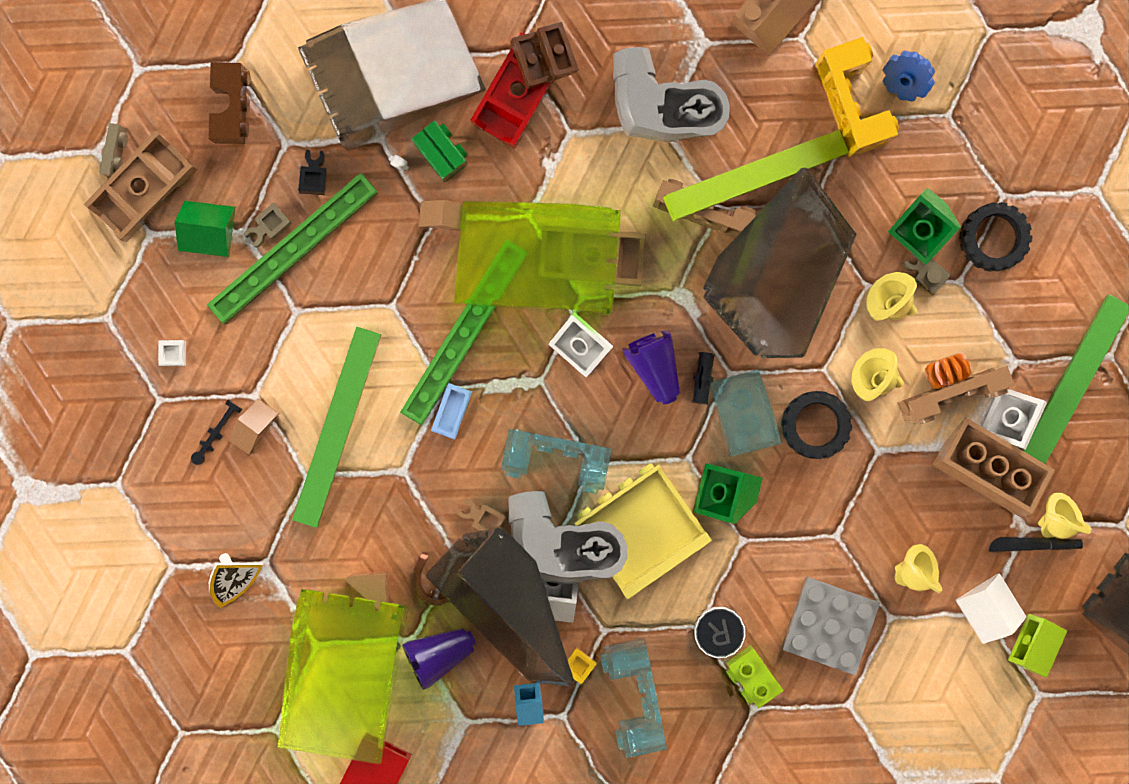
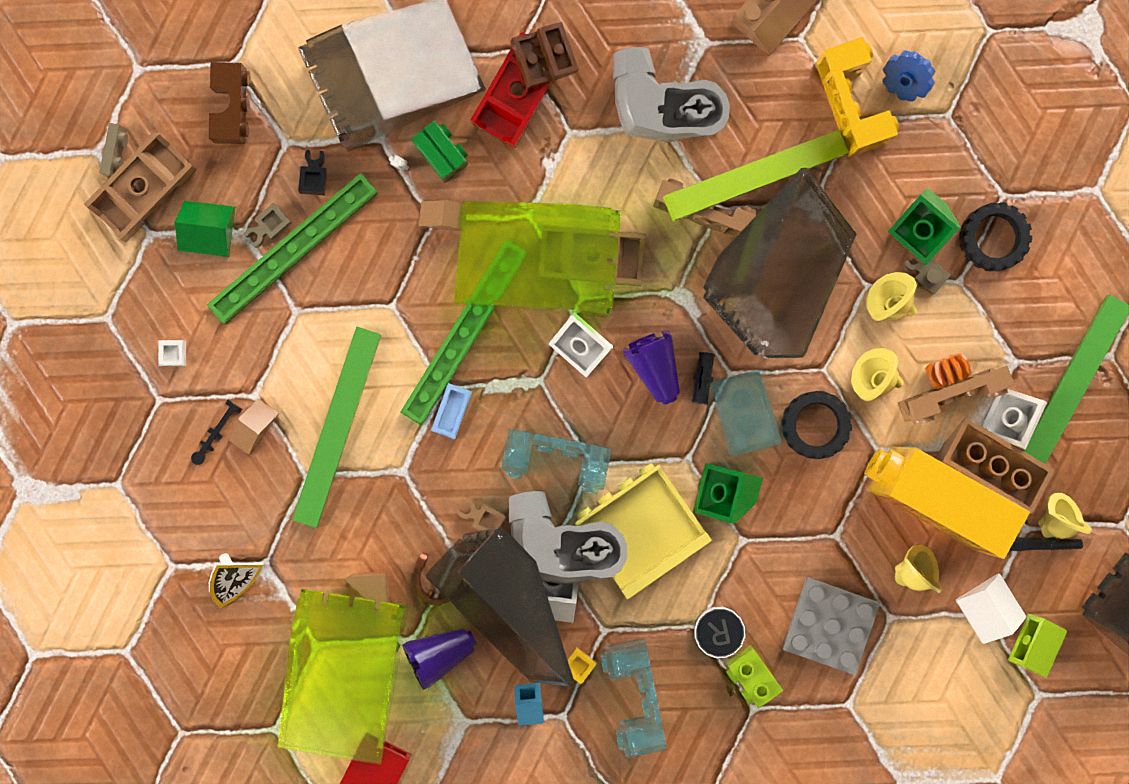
none -> yellow brick [865,446,1030,559]

